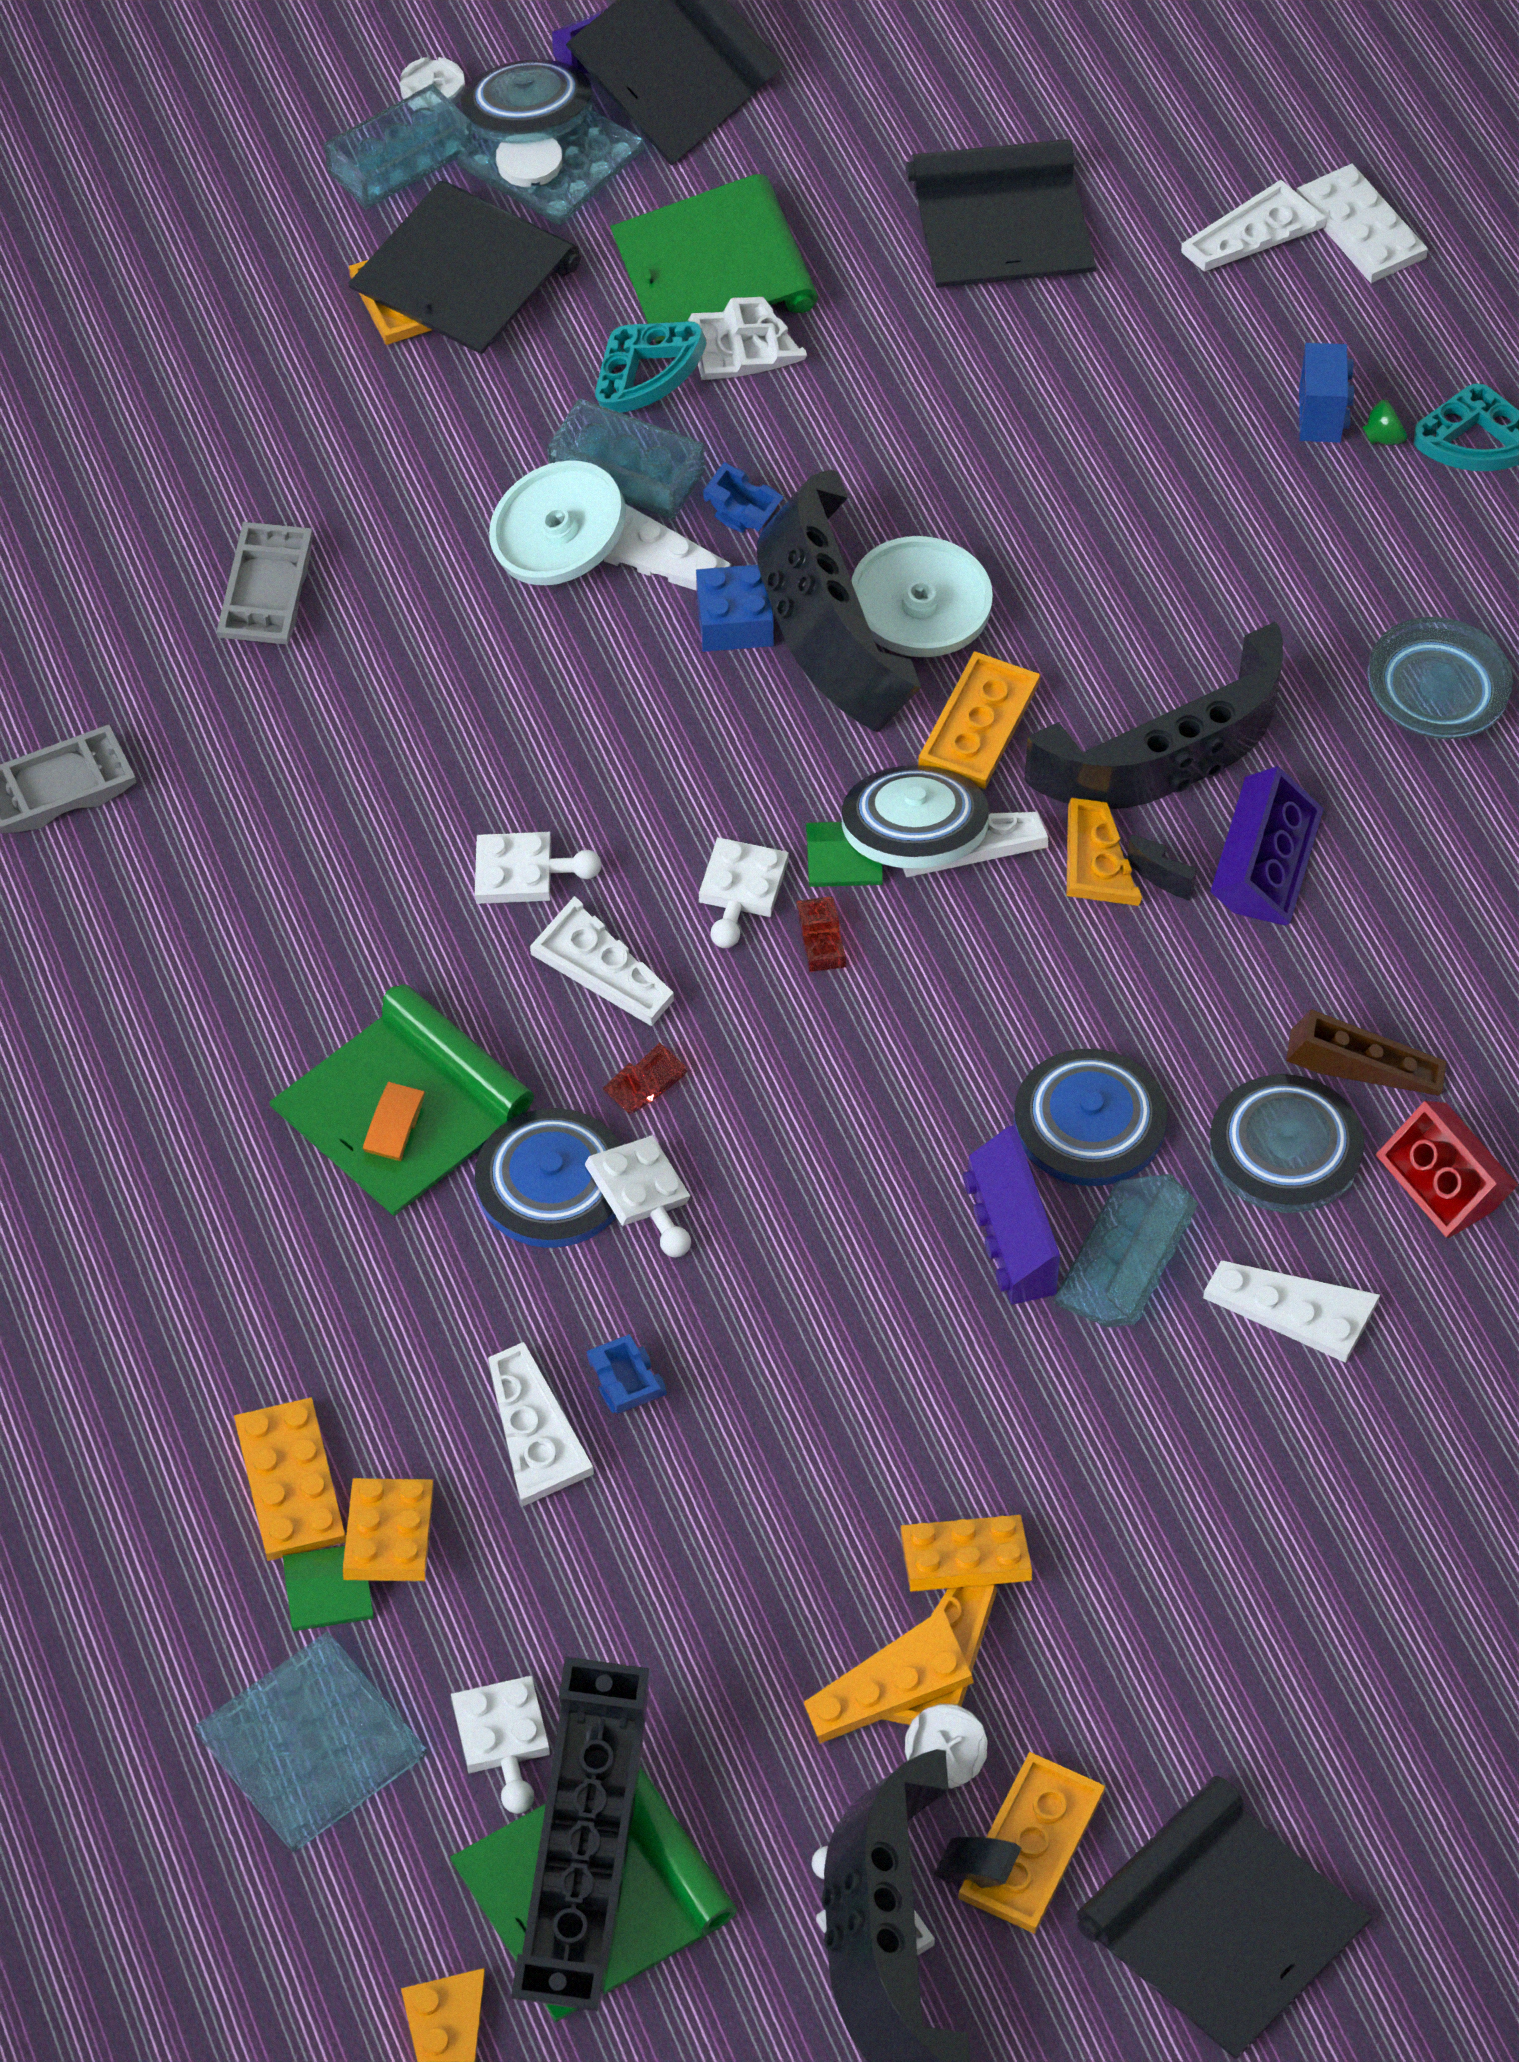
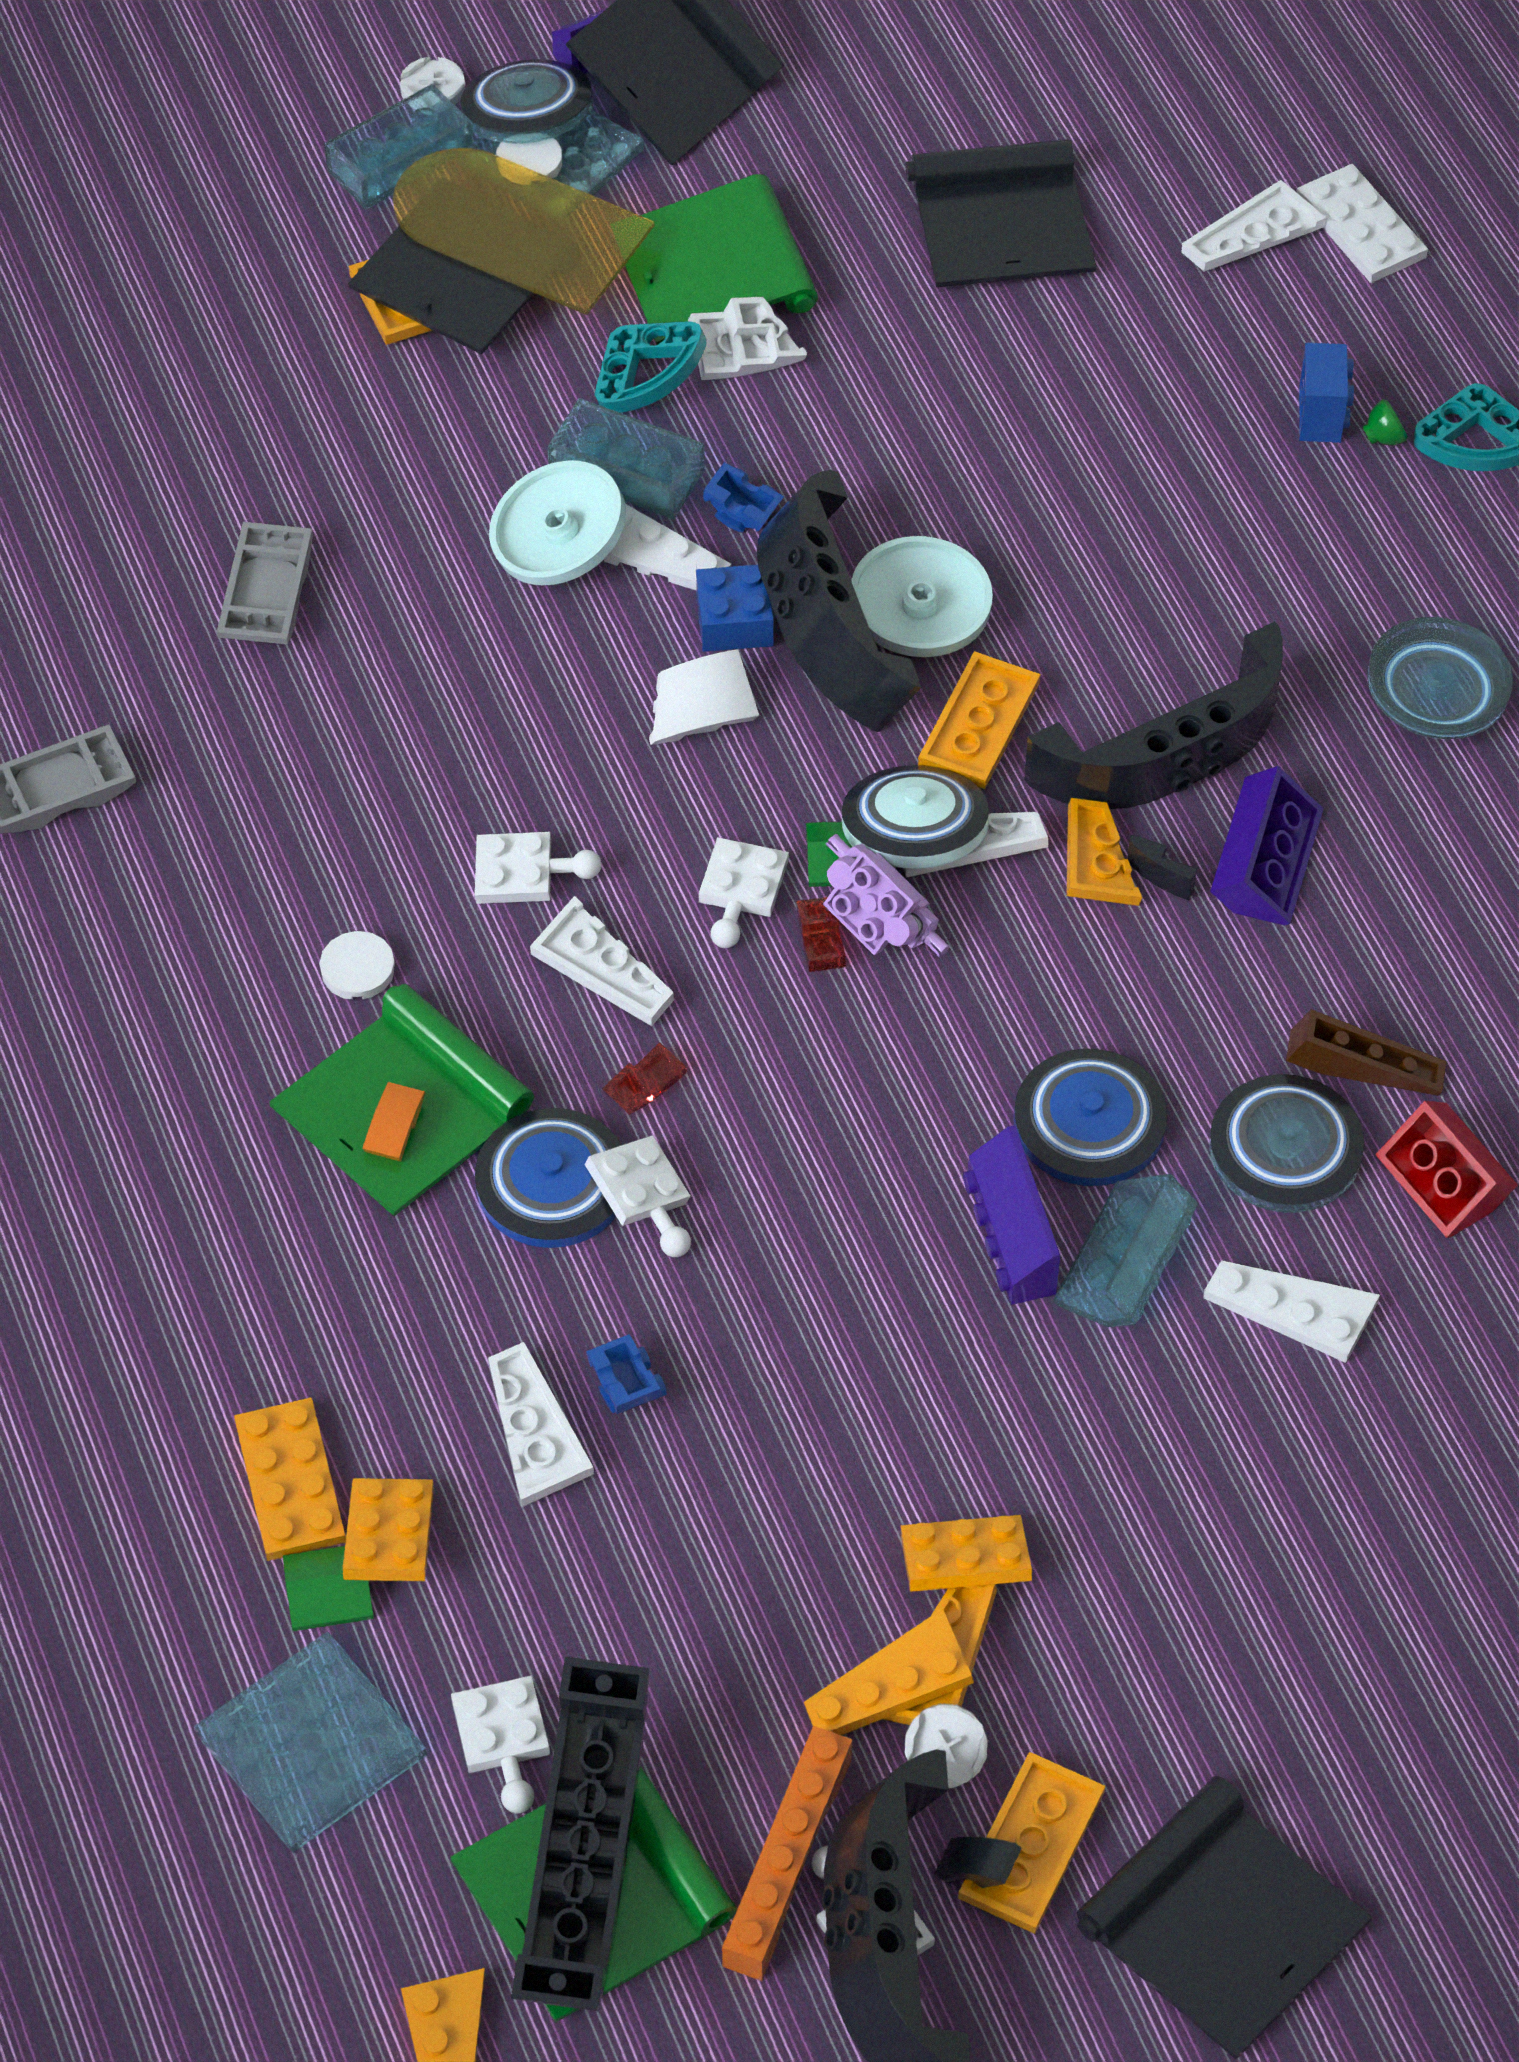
none -> white tile [319,931,395,1000]
none -> clear yellow piece [393,148,655,315]
none -> white slope [649,649,759,745]
none -> orange arch [722,1726,852,1981]
none -> lavender piece [823,834,950,957]

